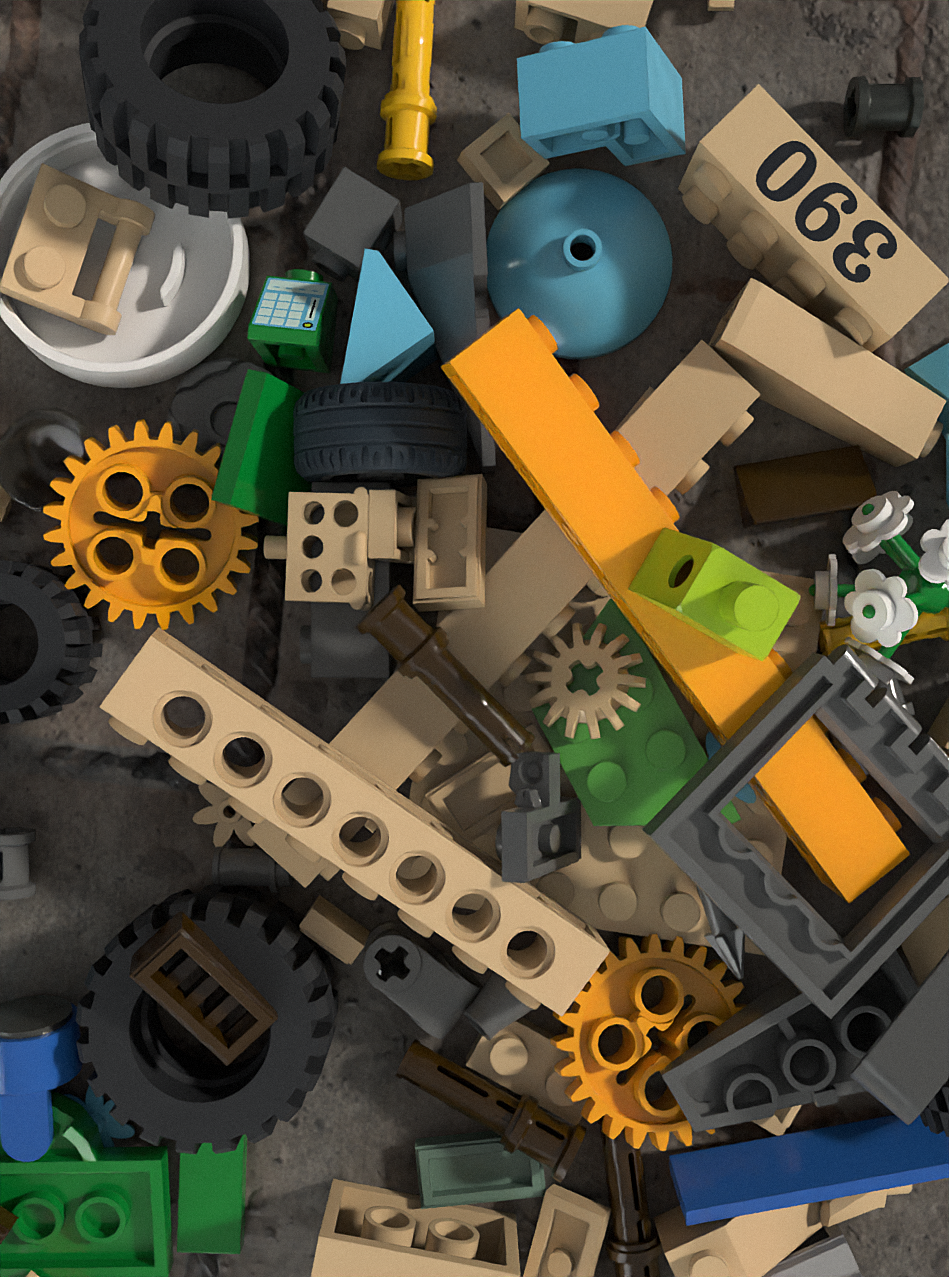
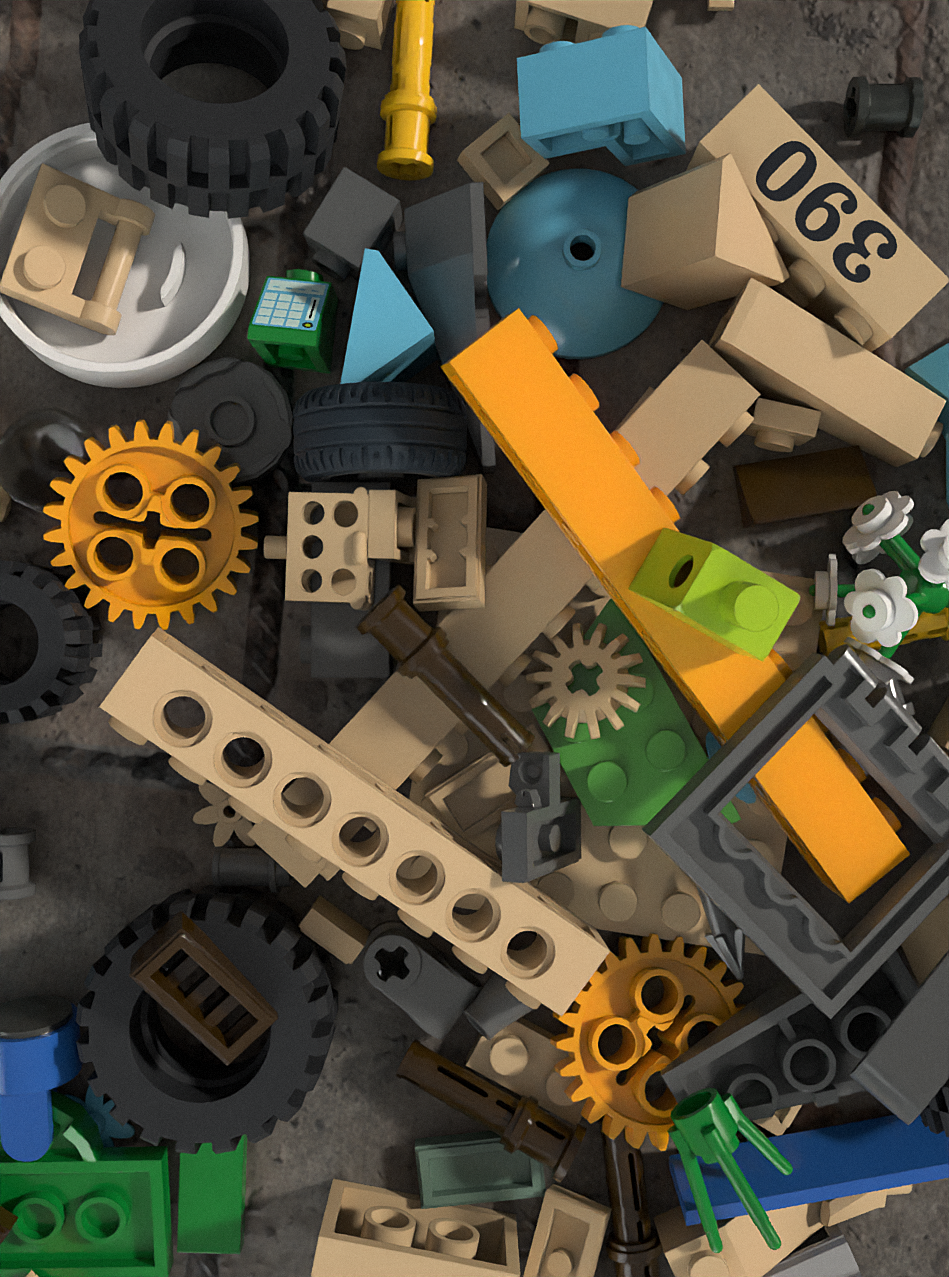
green tile [211,369,312,526] -> none
none -> tan slope [621,153,790,310]
none -> green plant [667,1088,793,1253]
none -> tan plate [742,398,821,452]

